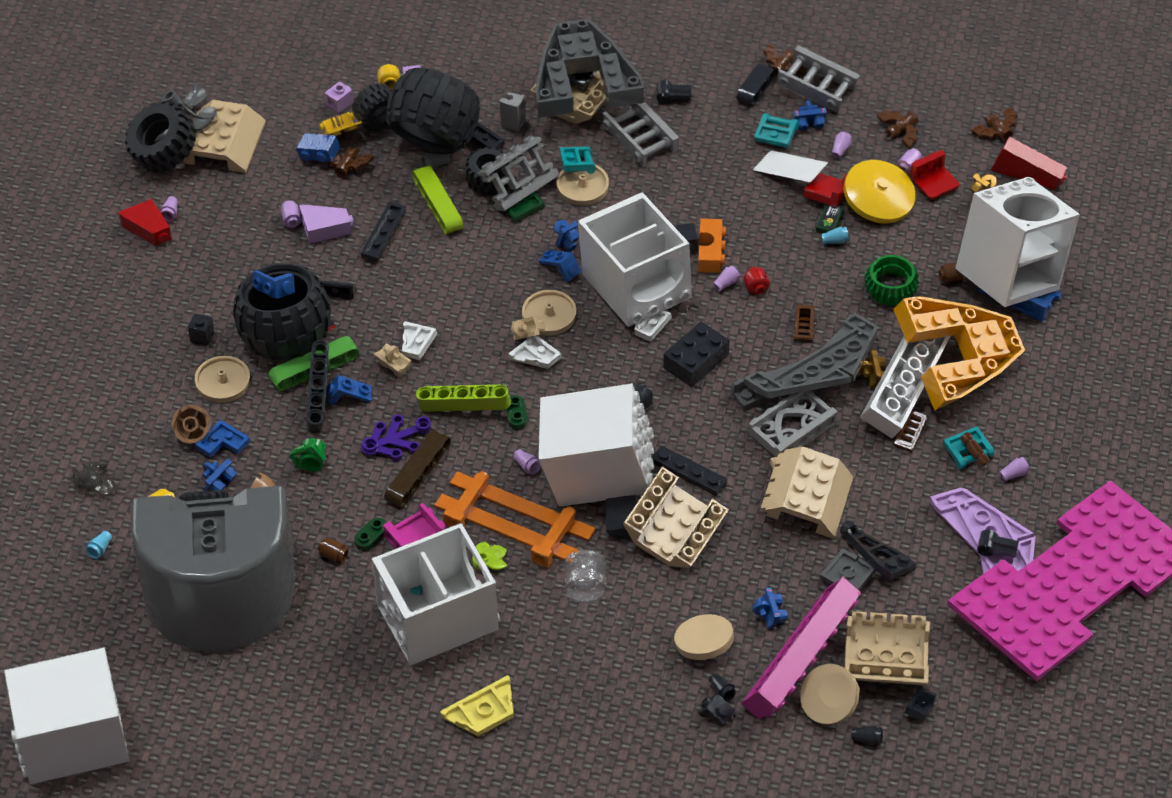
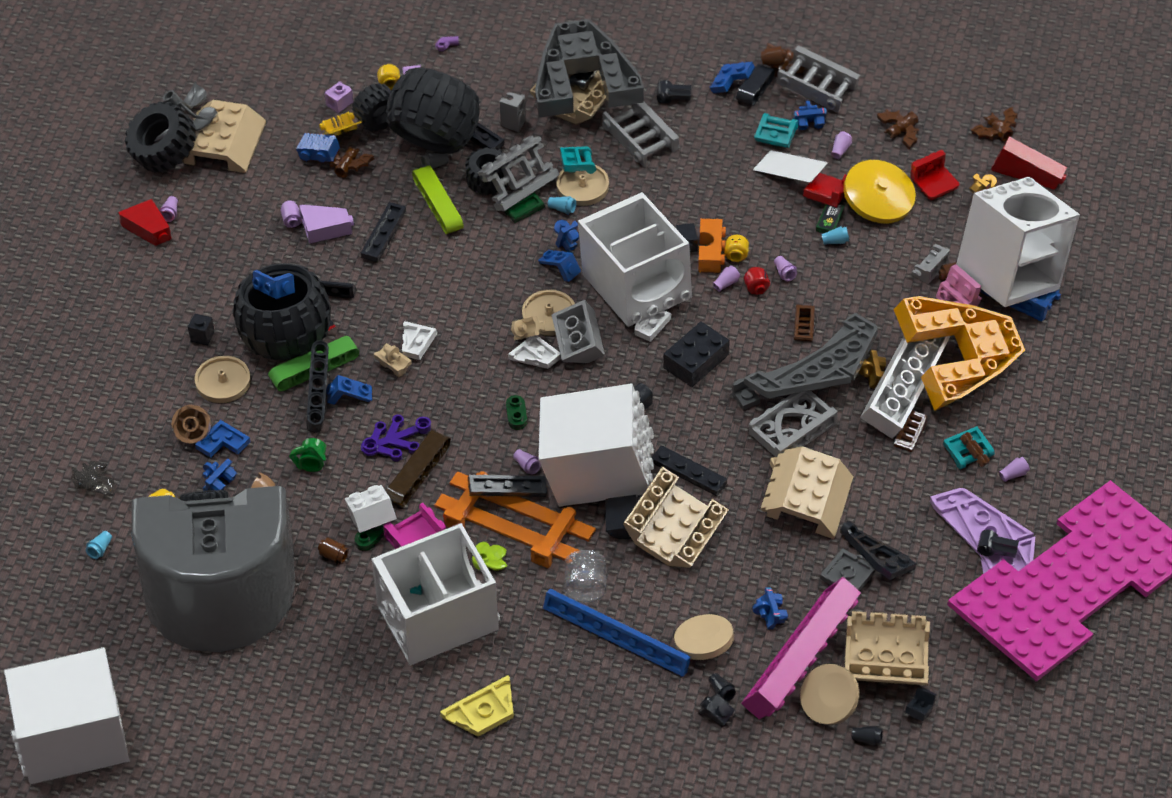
lime beam [416,384,511,412] -> none
green gear [864,255,919,306] -> none
lavender brick [897,149,922,175] -> none
none -> white brick [345,485,397,533]
none -> medium lavender arm [436,36,459,51]
none -> black plate [467,475,547,497]
none -> blue plate [543,589,691,676]
none -> medium azure cone [548,196,576,214]
none -> light grey slope [551,300,605,363]
none -> blue plate [710,62,755,93]
none -> yellow head [724,234,749,262]
none -> reddish brown brick [761,46,788,66]
none -> lavender cone [774,256,797,281]
none -> light grey hinge [911,244,950,284]
none -> bright pink brick [936,264,982,306]

